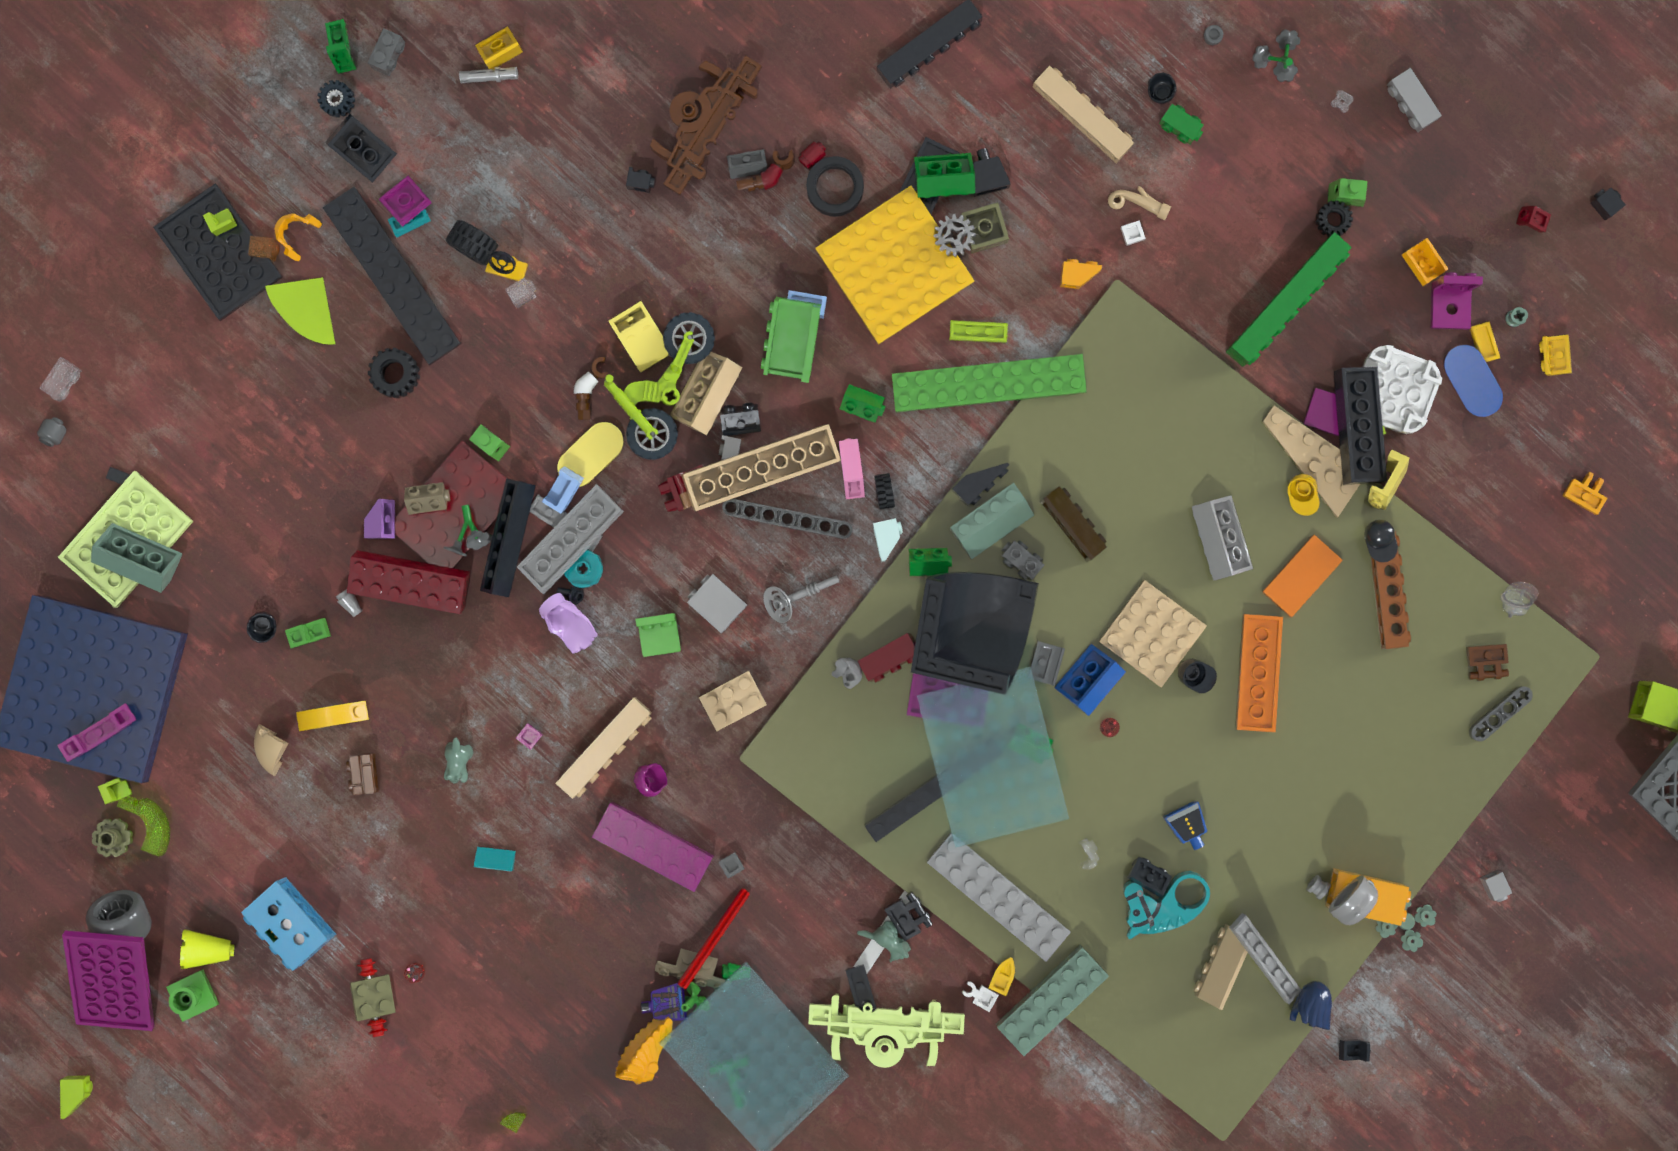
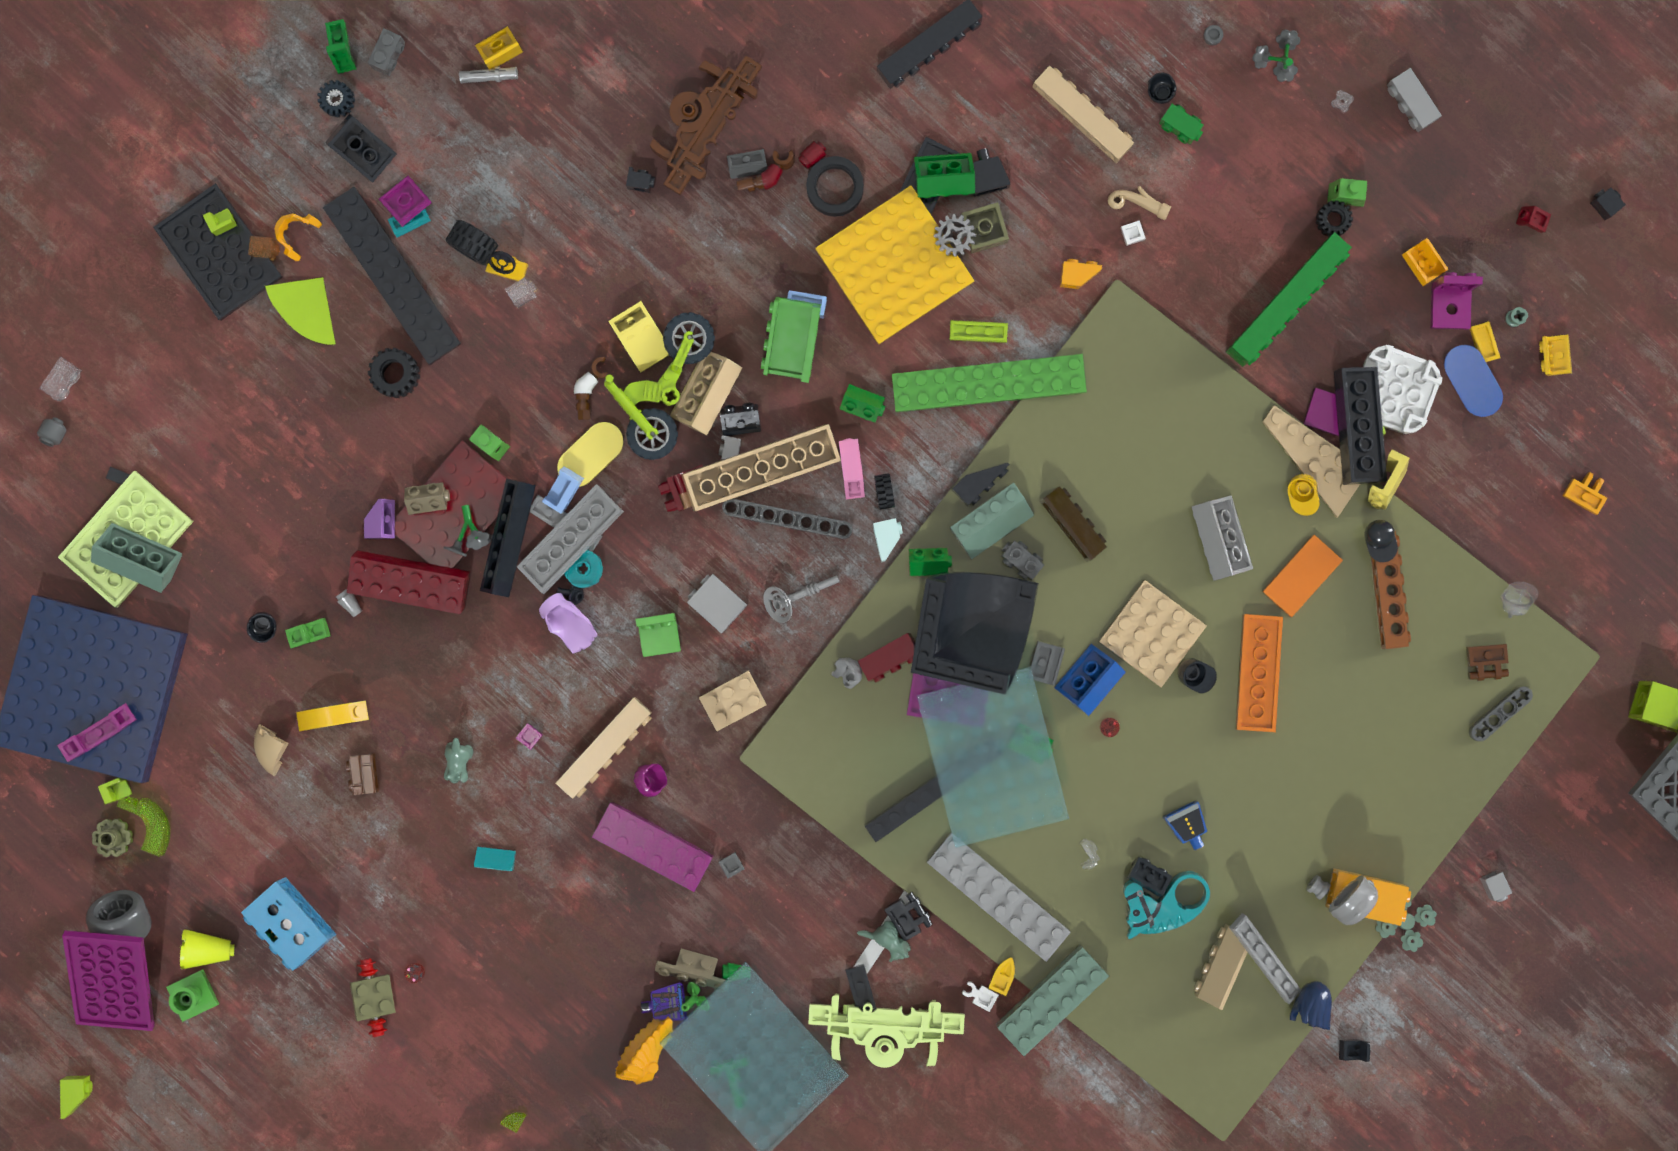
red axle [678,888,750,989] -> none

